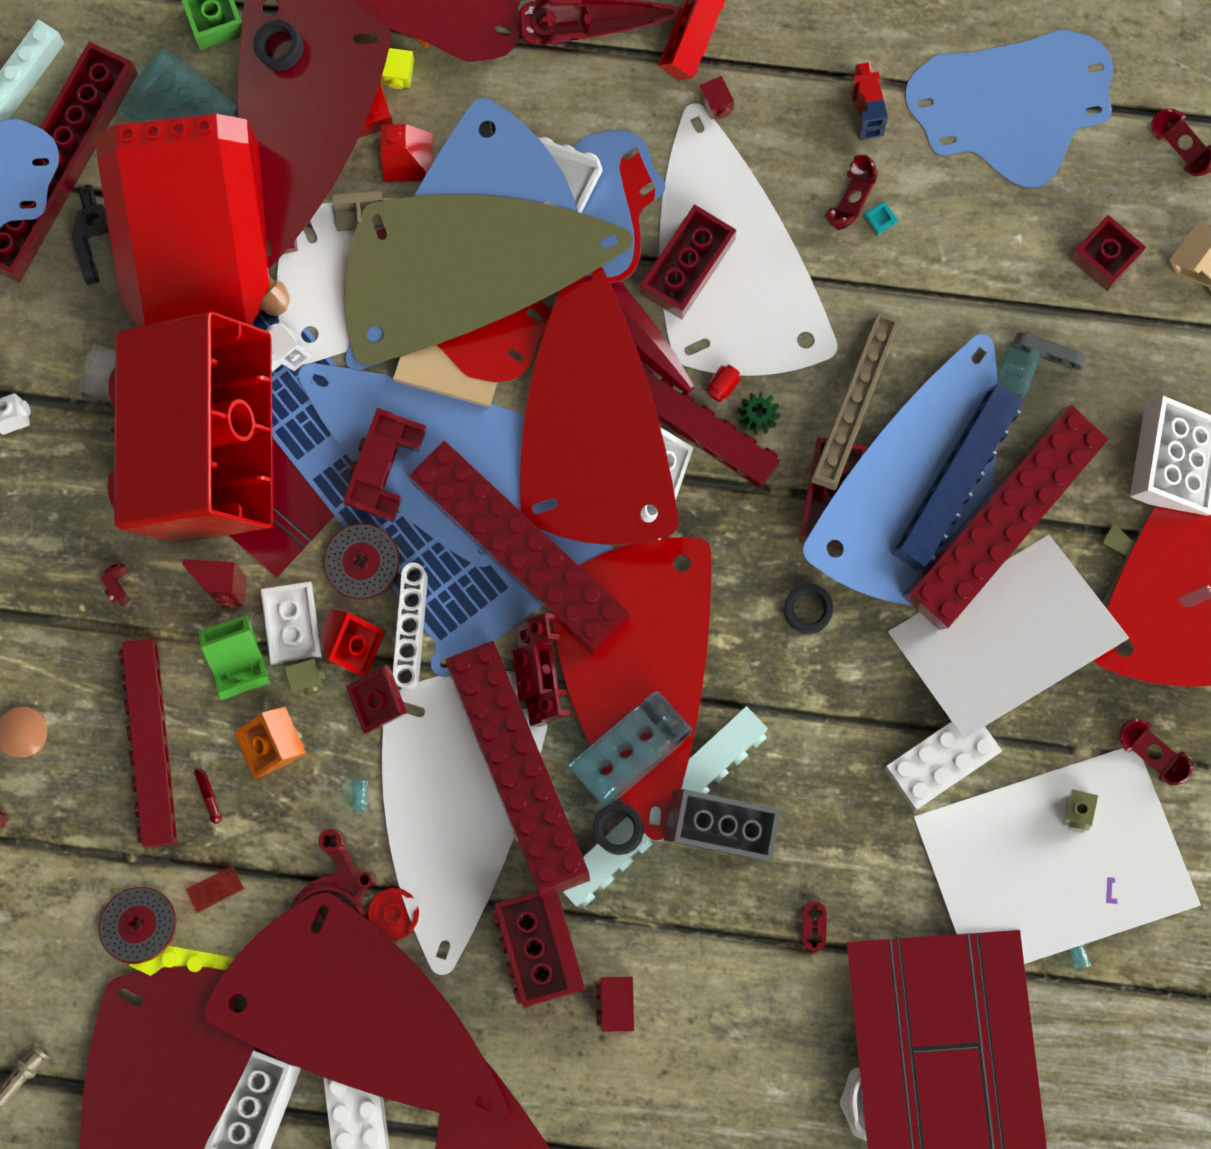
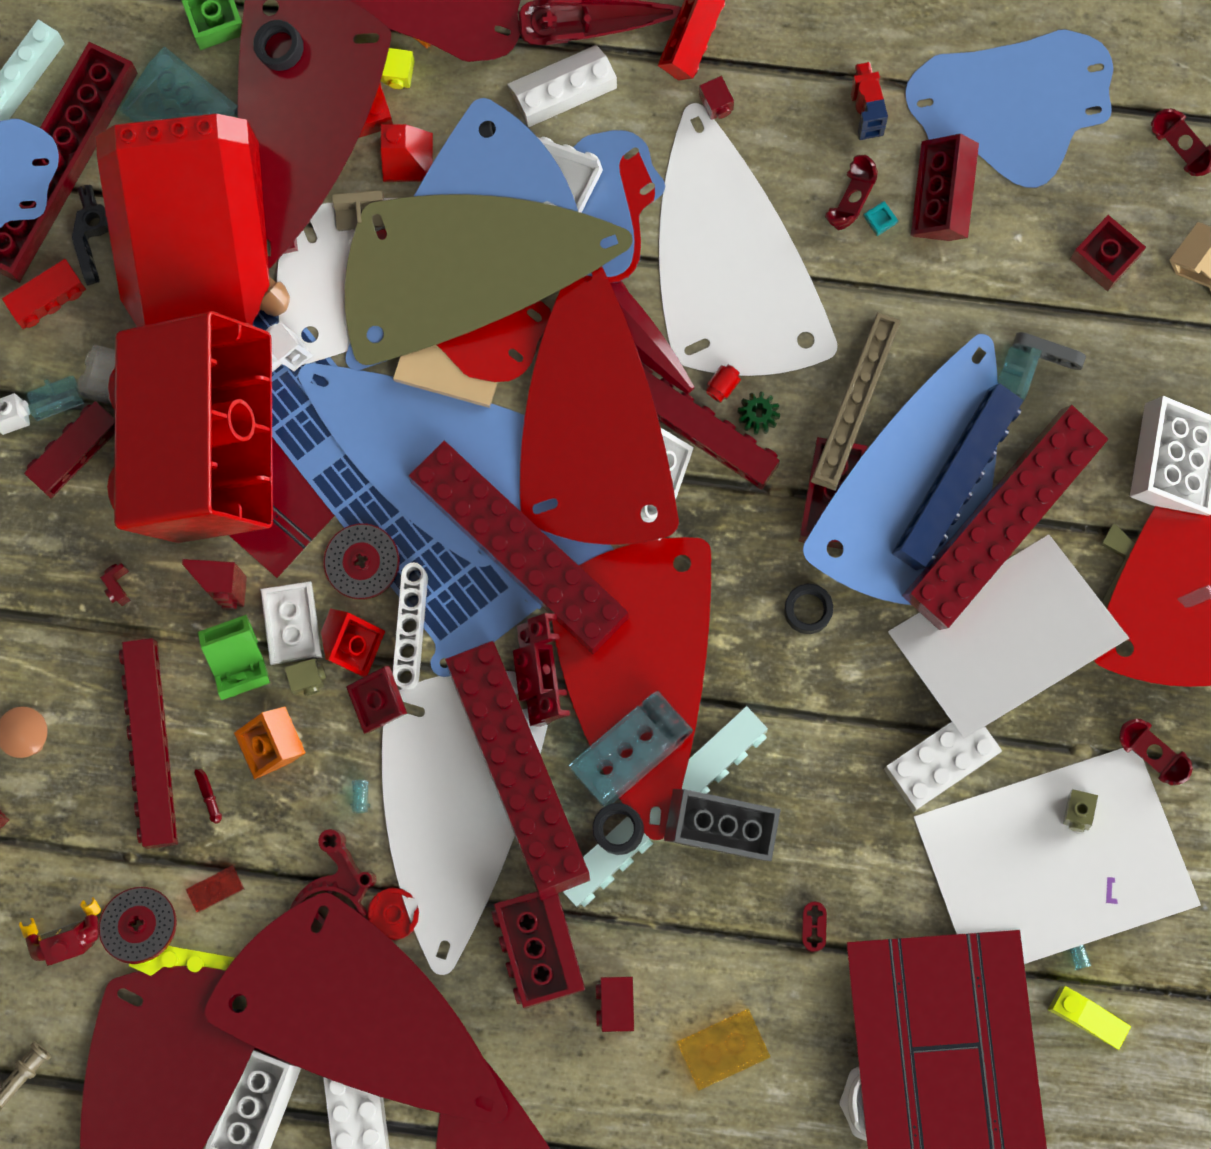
dark red bracket [343,408,427,523] -> none
dark red brick [640,204,737,320] -> none
none -> red brick [1,258,86,329]
none -> dark red torso [19,897,101,966]
none -> dark red brick [24,401,115,499]
none -> clear light blue panel [27,376,84,421]
none -> white slope [508,45,617,127]
none -> clear yellow tile [677,1008,771,1091]
none -> dark red slope [910,134,979,241]
none -> neon yellow slope [1048,986,1131,1050]

